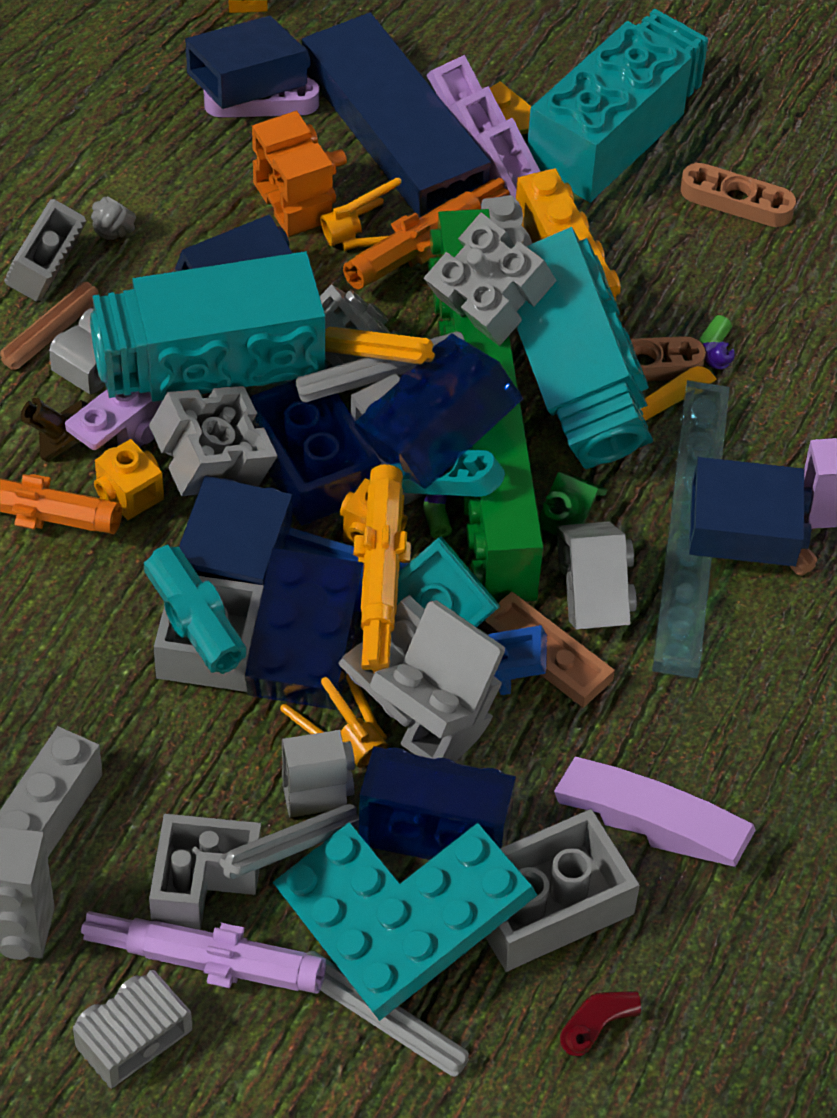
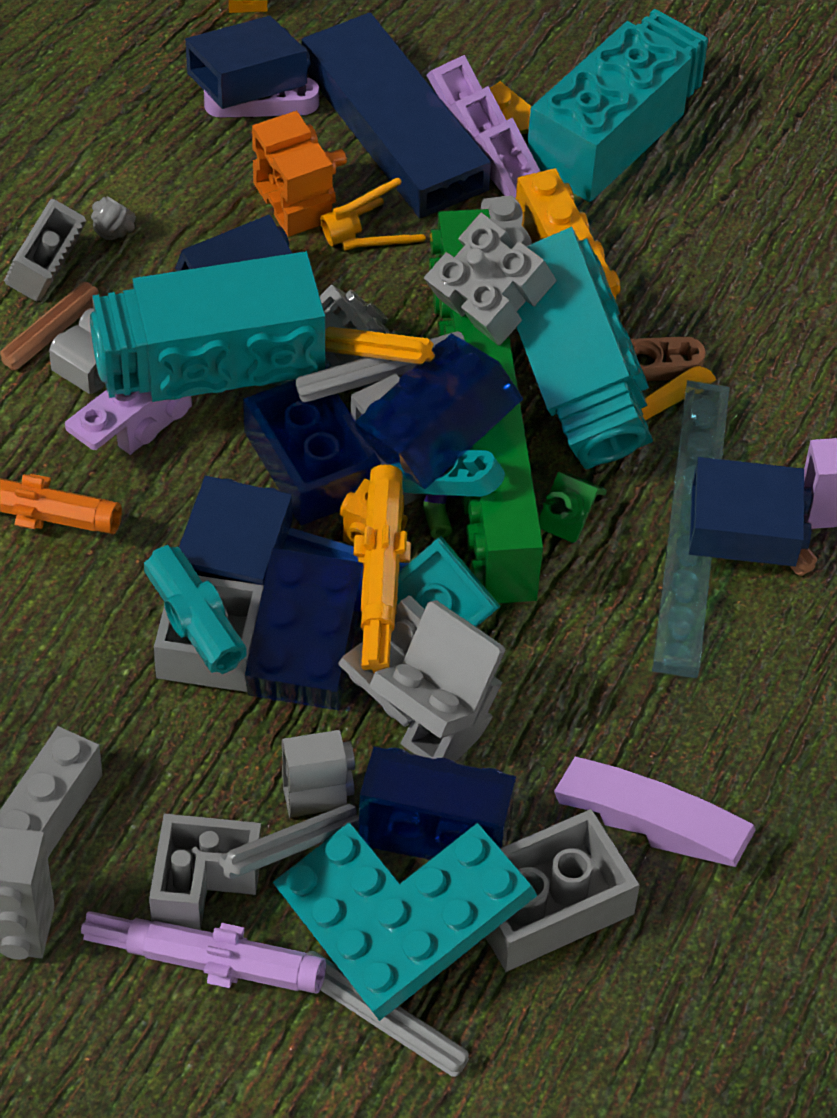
dark brown bracket [21,397,118,462] -> none
light grey brick [73,970,192,1089] -> none
light orange brick [94,439,164,520] -> none
light grey brick [149,386,277,496] -> none
light orange plant [280,673,388,768] -> none
orange piece [343,177,509,289] -> none
nougat plate [480,591,615,708] -> none
blue bracket [489,625,547,695] -> none
light grey brick [556,522,637,629] -> none
dark red arm [560,991,641,1056] -> none
nougat beam [680,163,796,227] -> none
arm [698,315,735,370] -> none

